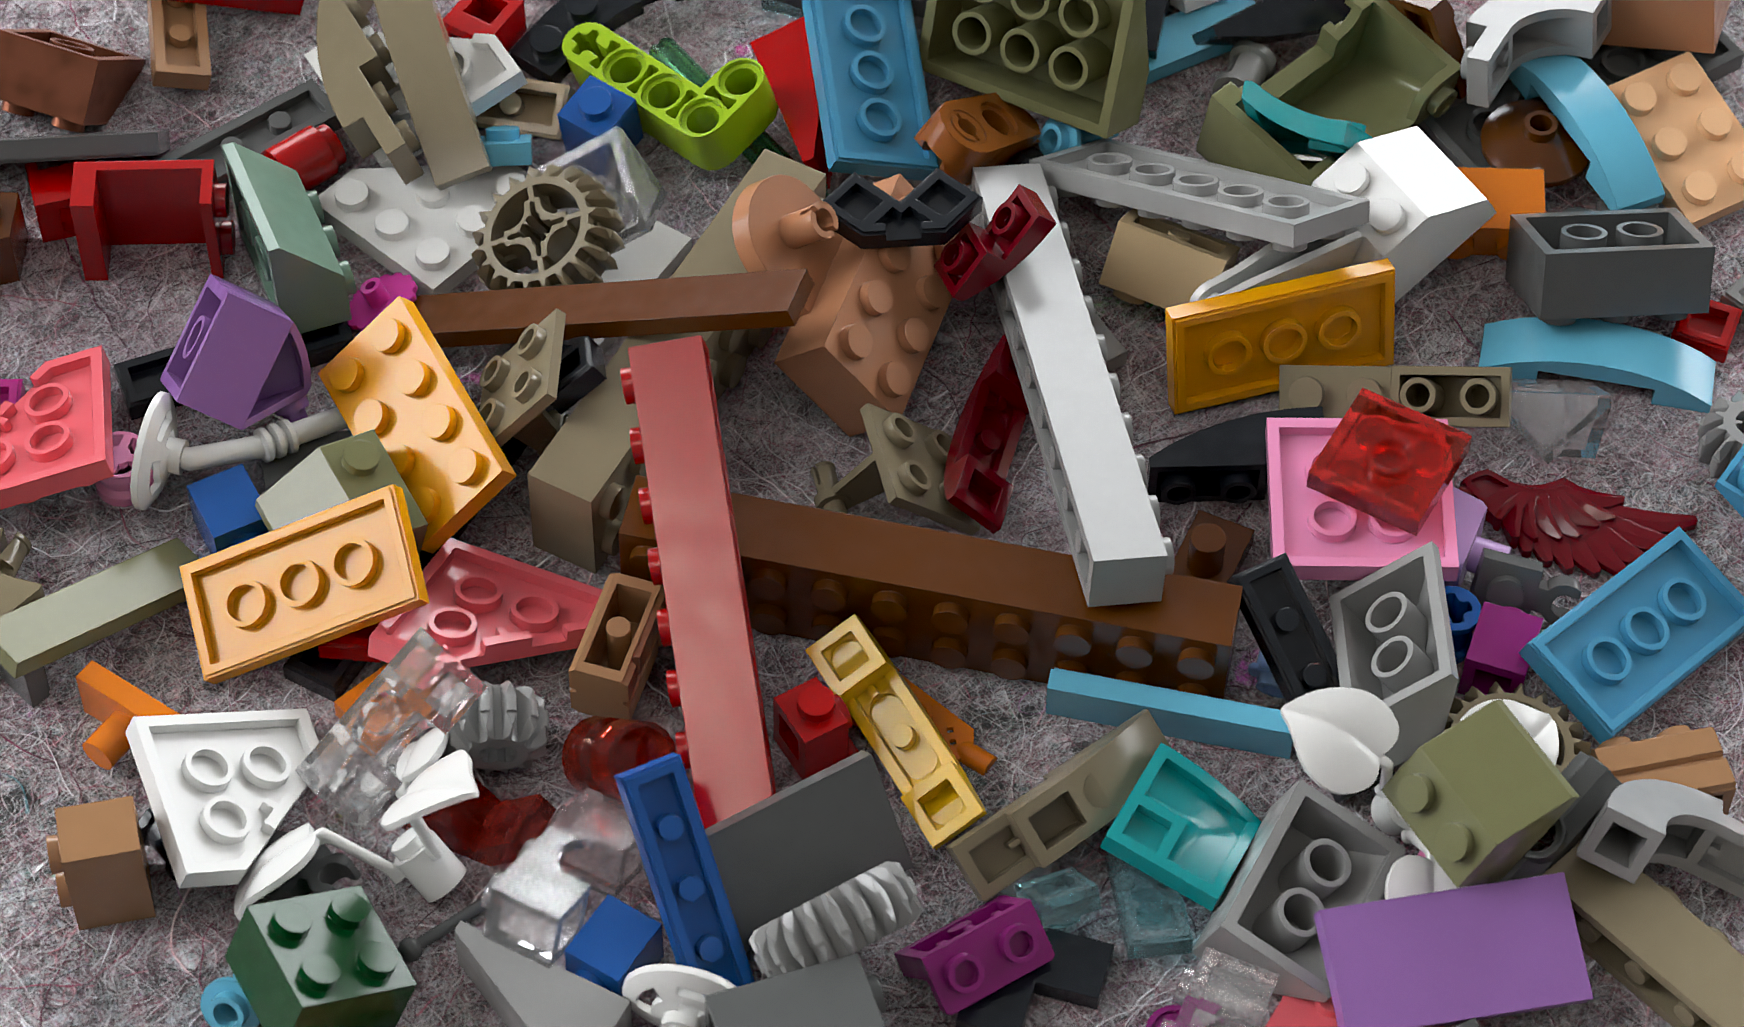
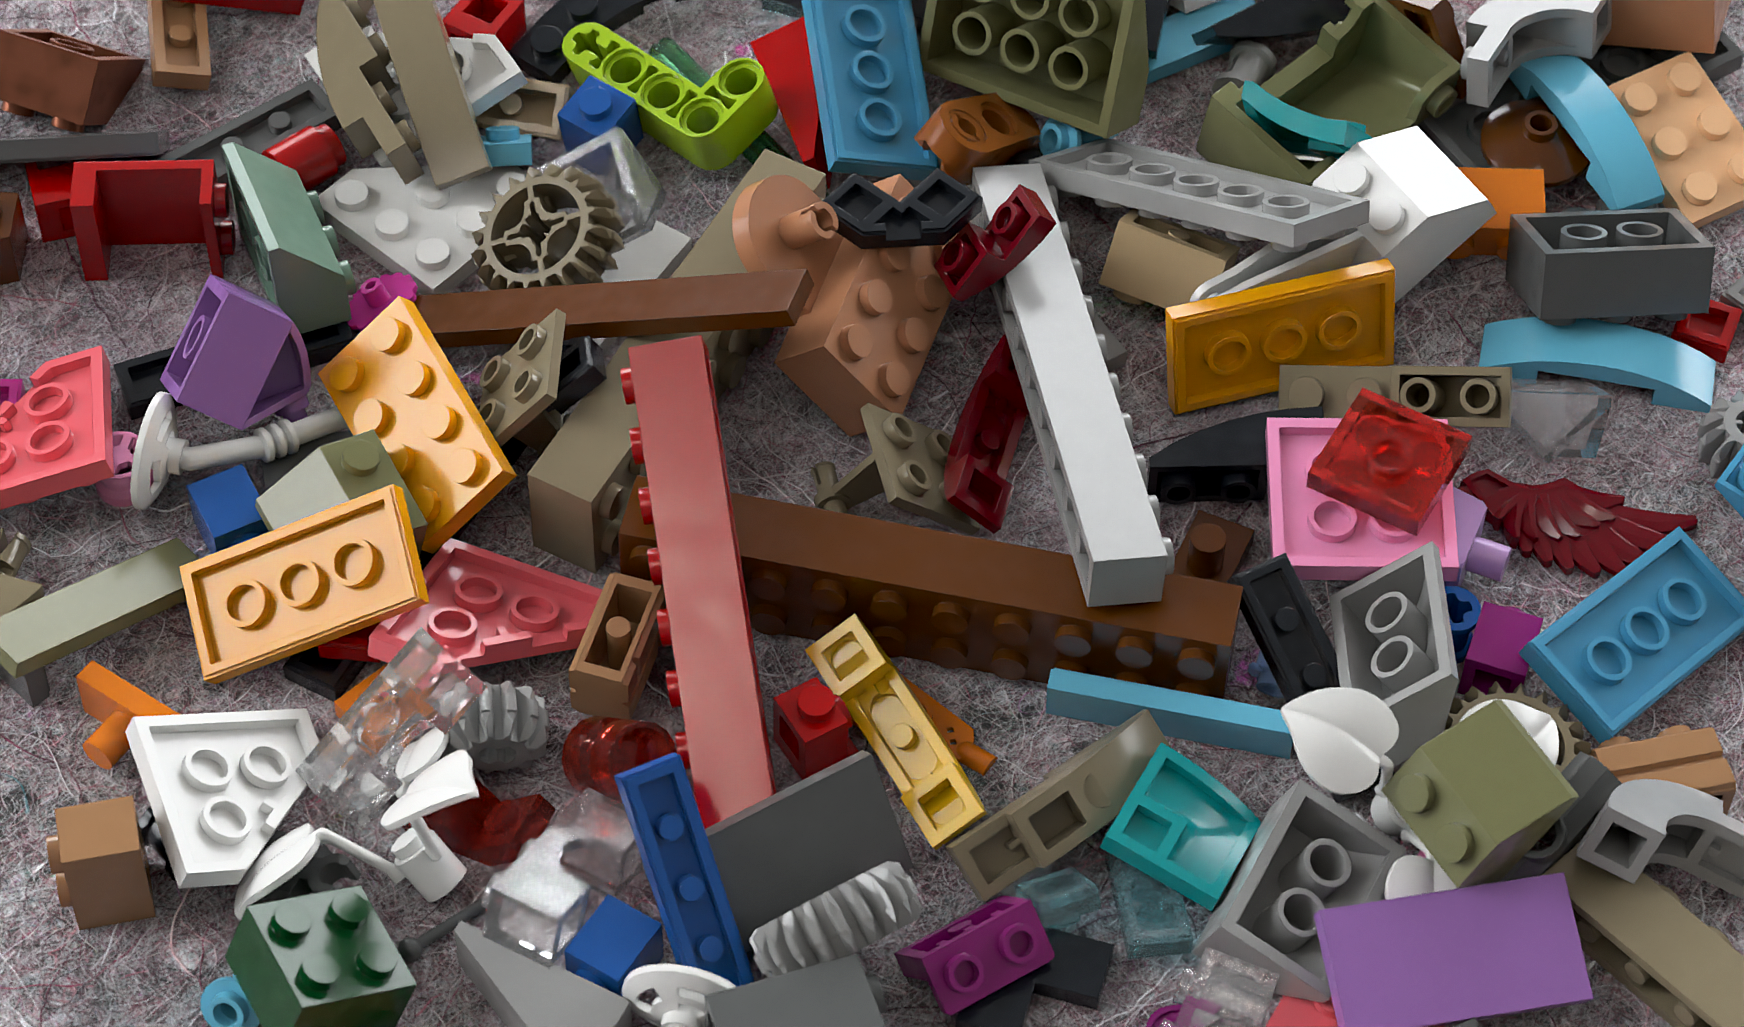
dark grey plate [1469,547,1582,625] -> none

